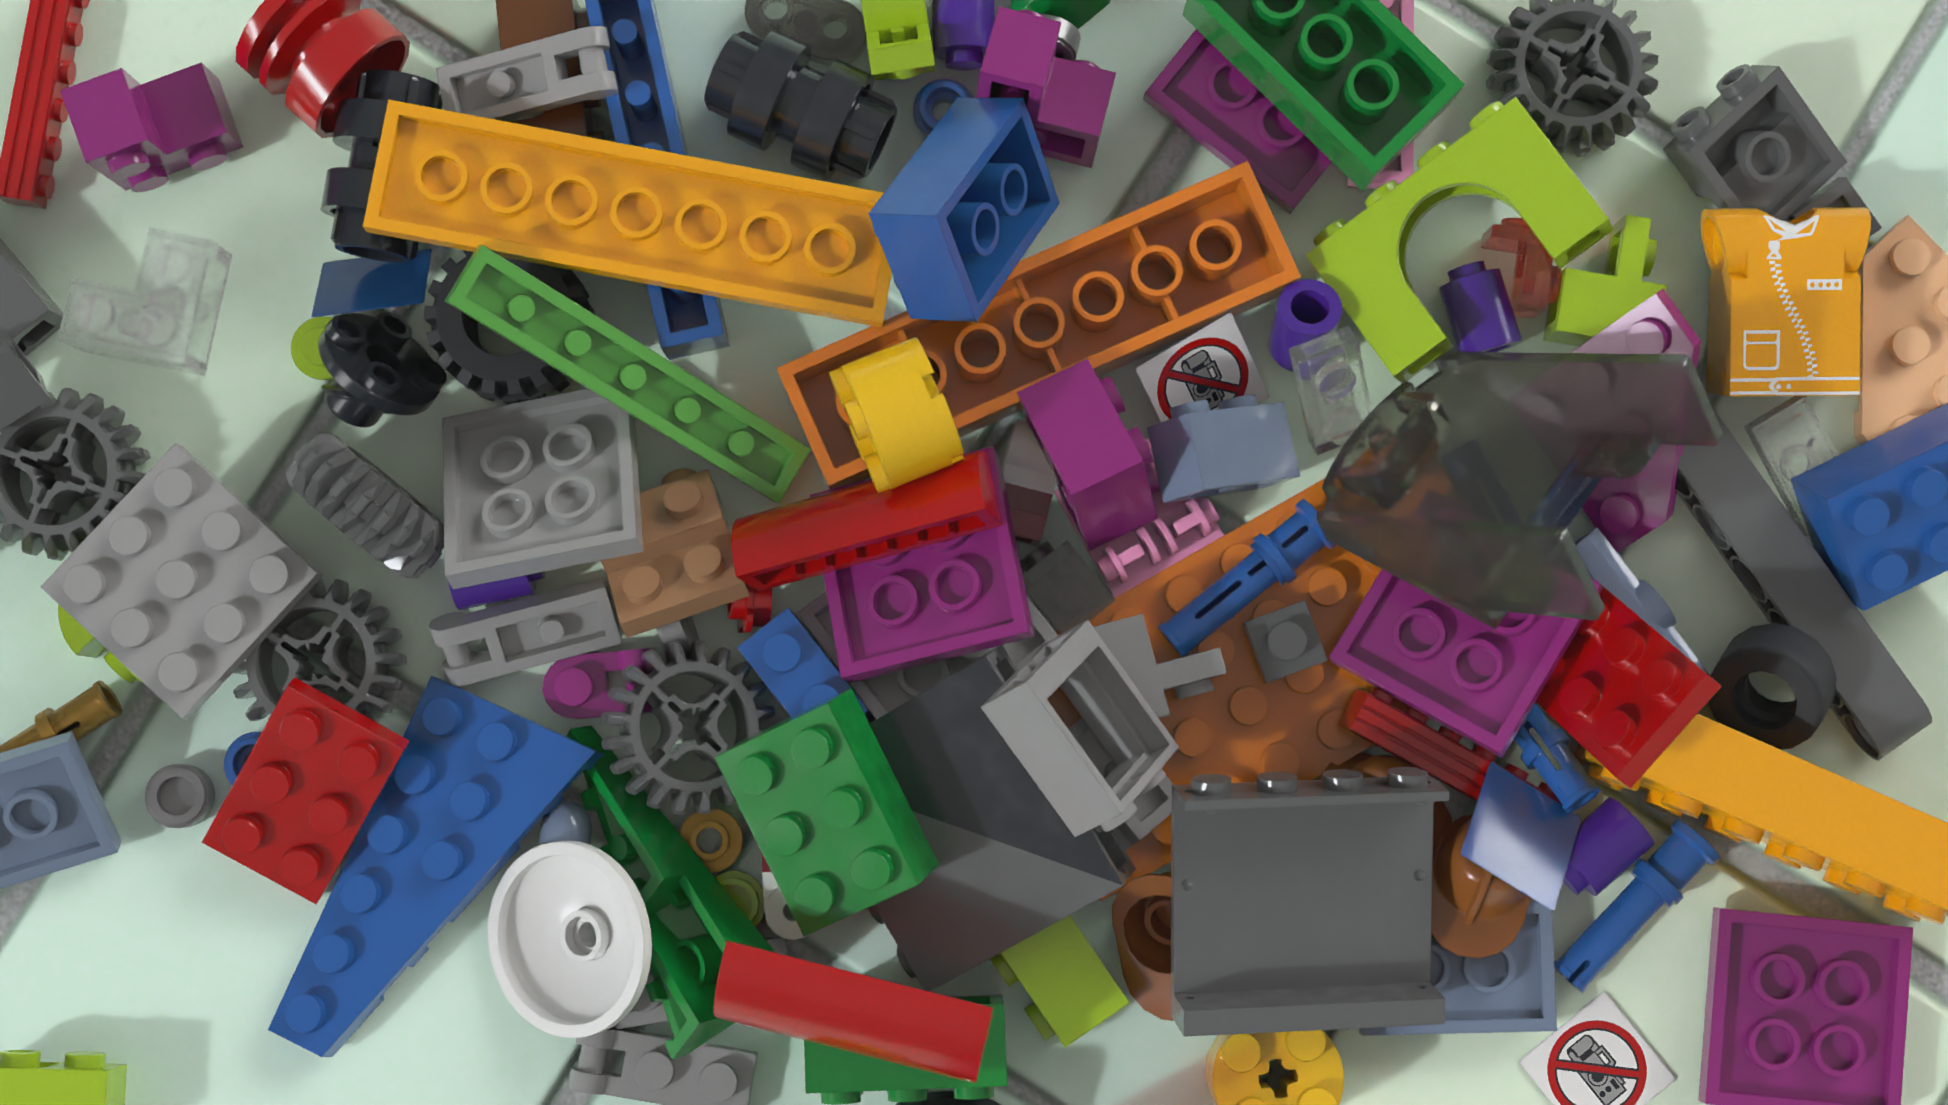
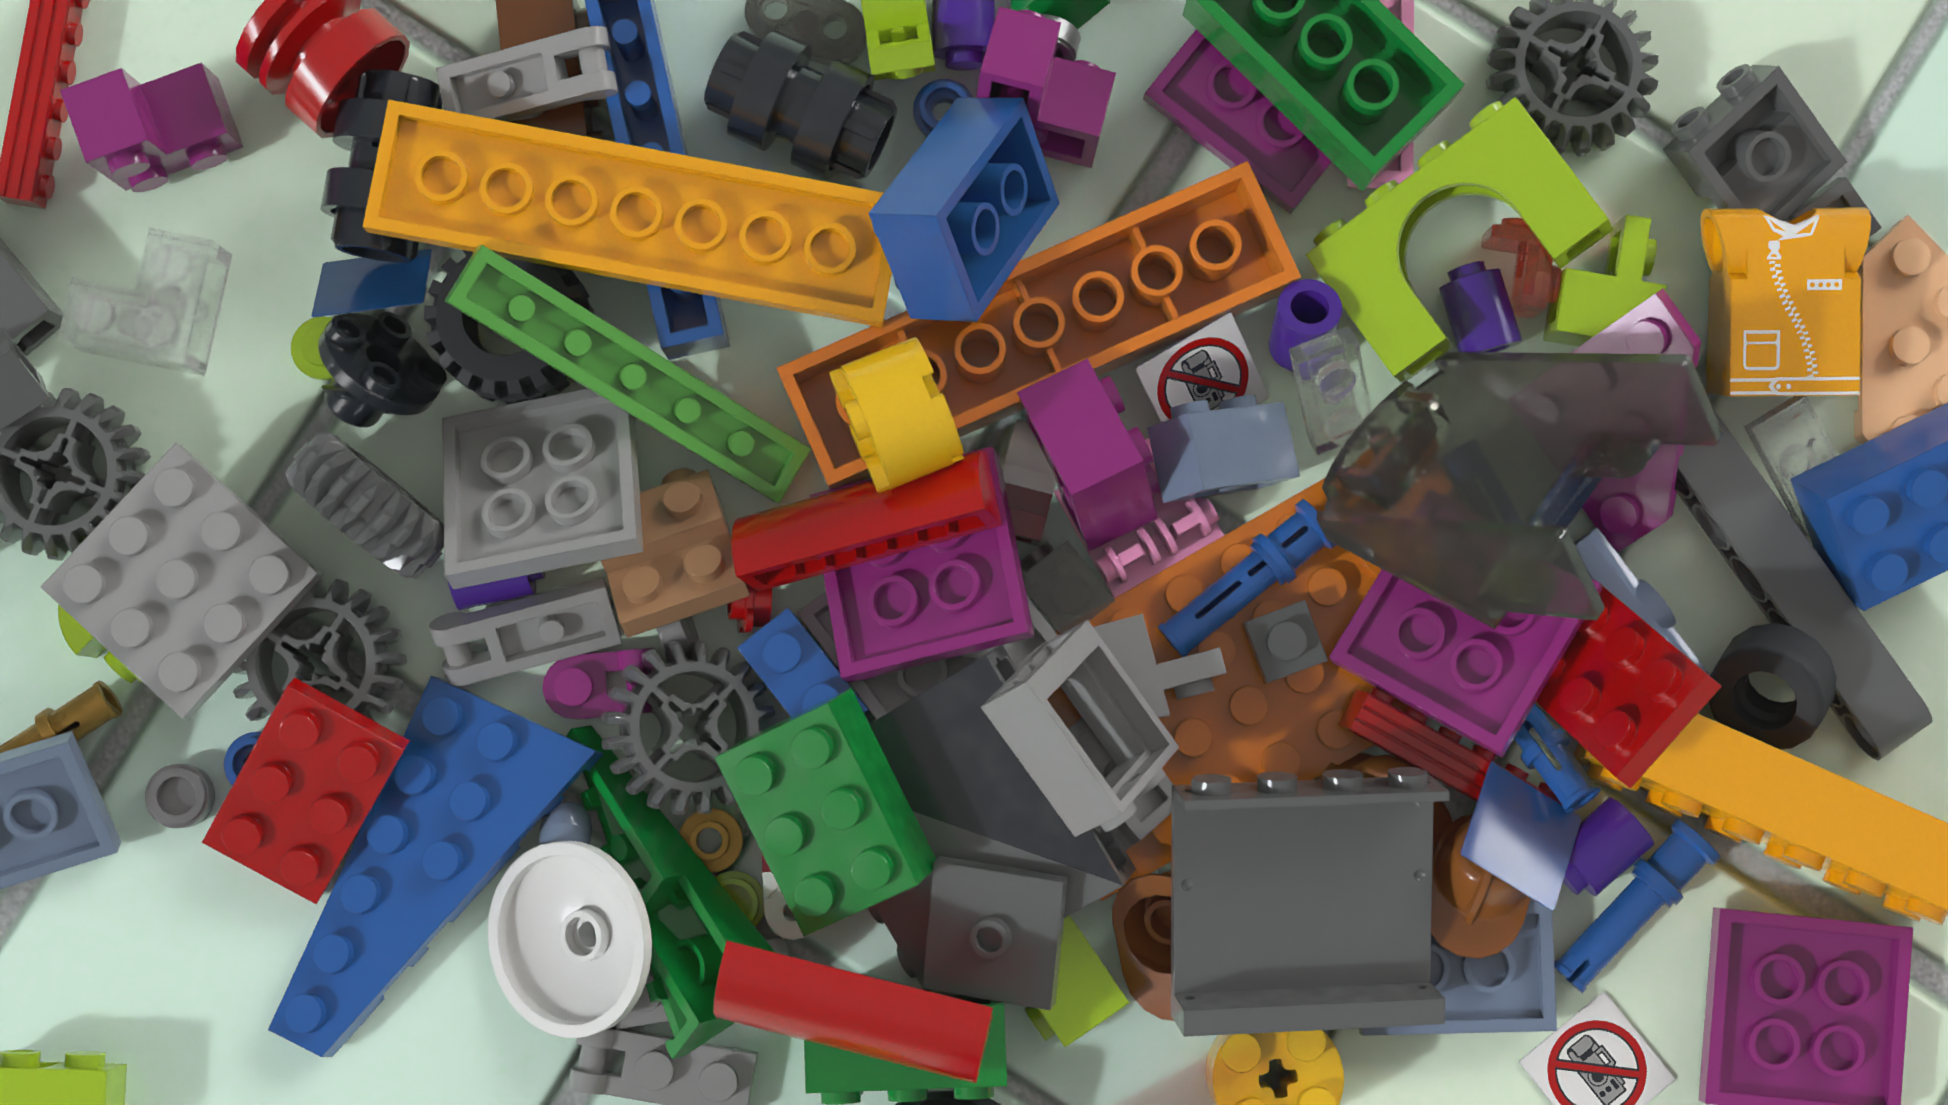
none -> dark grey plate [922,856,1068,1010]

